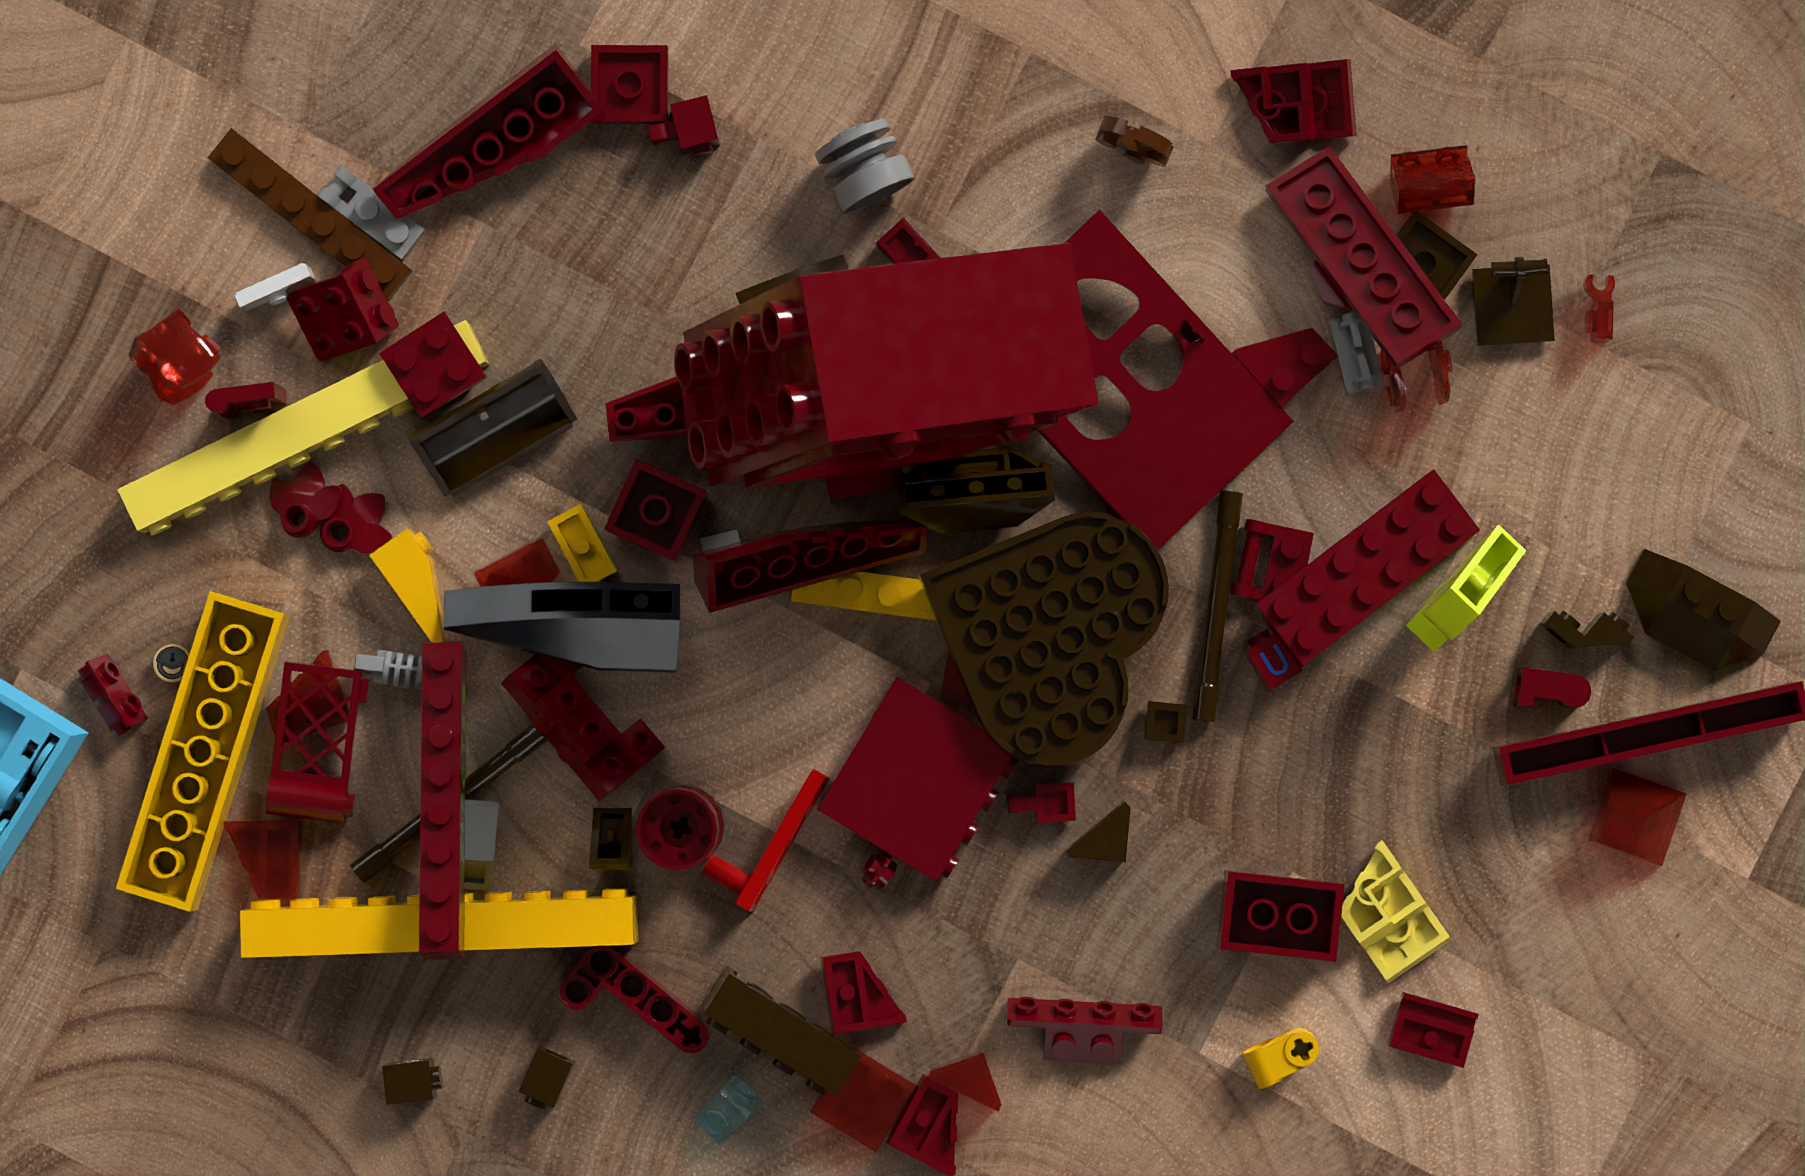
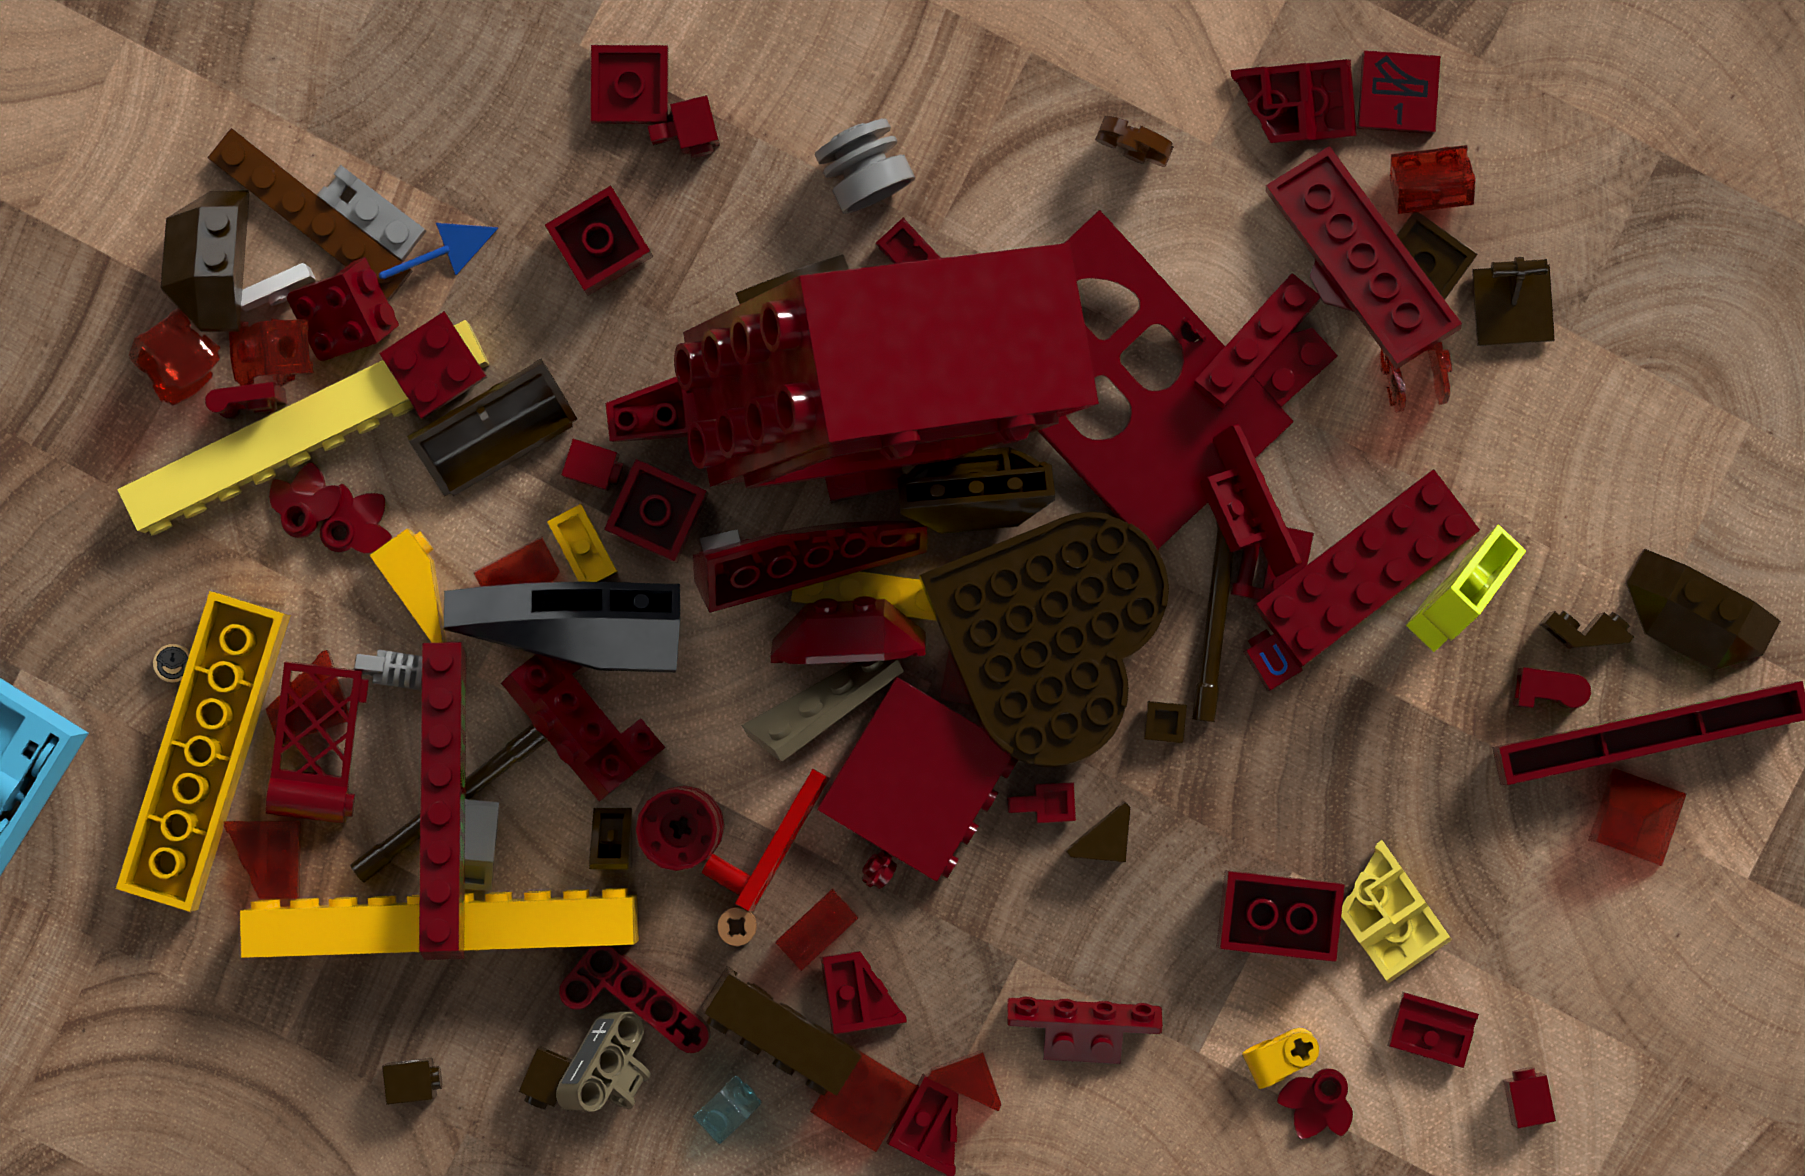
dark red hinge [78,654,148,736] -> none
dark red wedge [372,44,603,220] -> none
light grey hinge [1329,312,1384,395] -> none
clear red plate [1583,275,1615,343] -> none
none -> dark brown wedge [160,190,250,332]
none -> clear red piece [229,318,314,387]
none -> blue piece [379,223,498,280]
none -> dark red brick [545,185,653,296]
none -> dark tan beam [556,1012,651,1112]
none -> dark red brick [561,439,624,491]
none -> medium nougat wheel [717,906,757,946]
none -> dark tan wing [741,659,904,762]
none -> dark red wedge [770,596,926,664]
none -> clear red hinge [775,888,859,971]
none -> dark red plate [1193,273,1321,410]
none -> dark red bracket [1199,424,1302,577]
none -> dark red plate [1277,1068,1353,1139]
none -> dark red tile [1357,51,1441,134]
none -> dark red brick [1503,1067,1556,1129]

